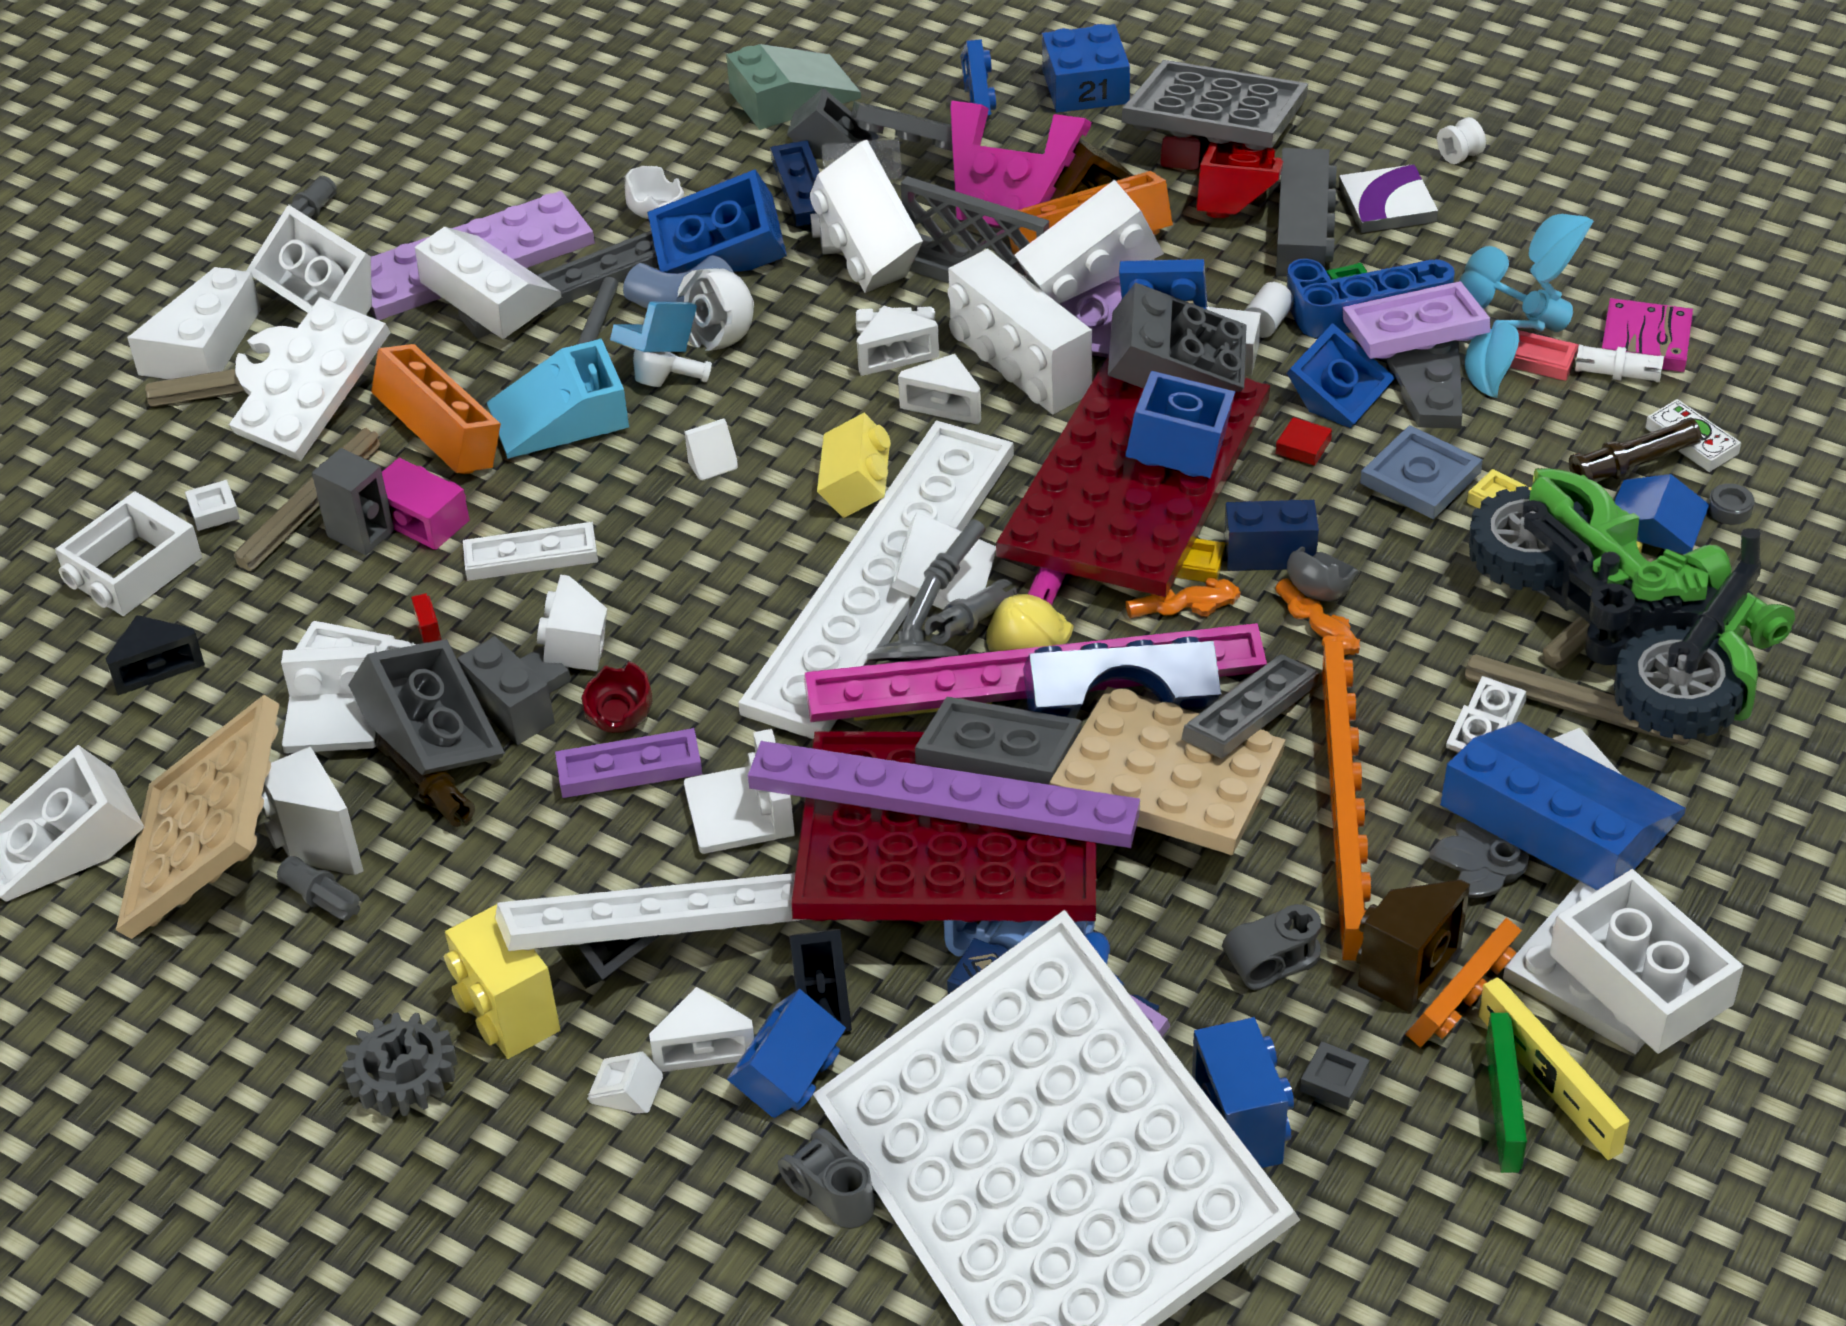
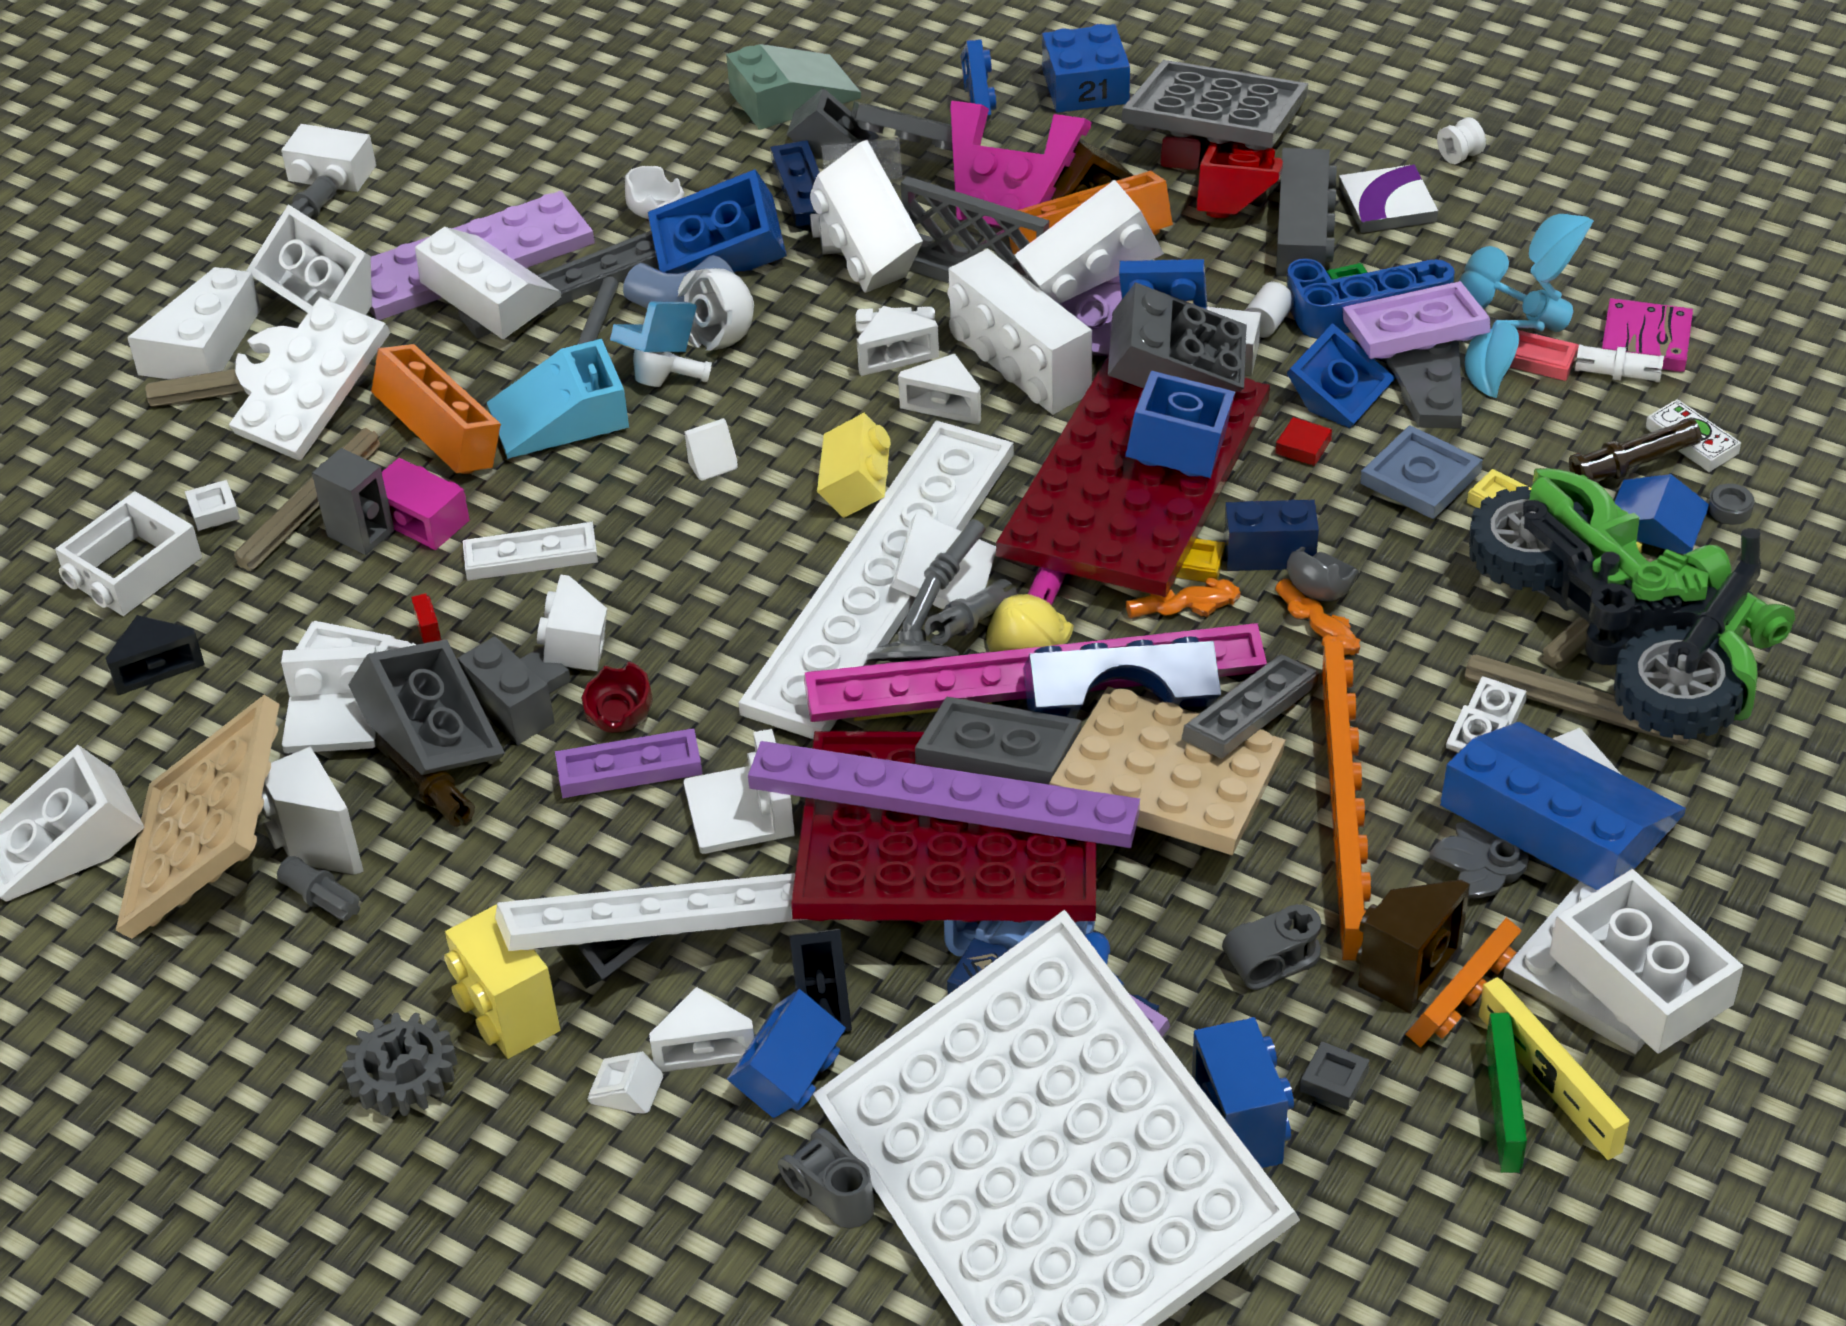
none -> white brick [281,124,376,192]

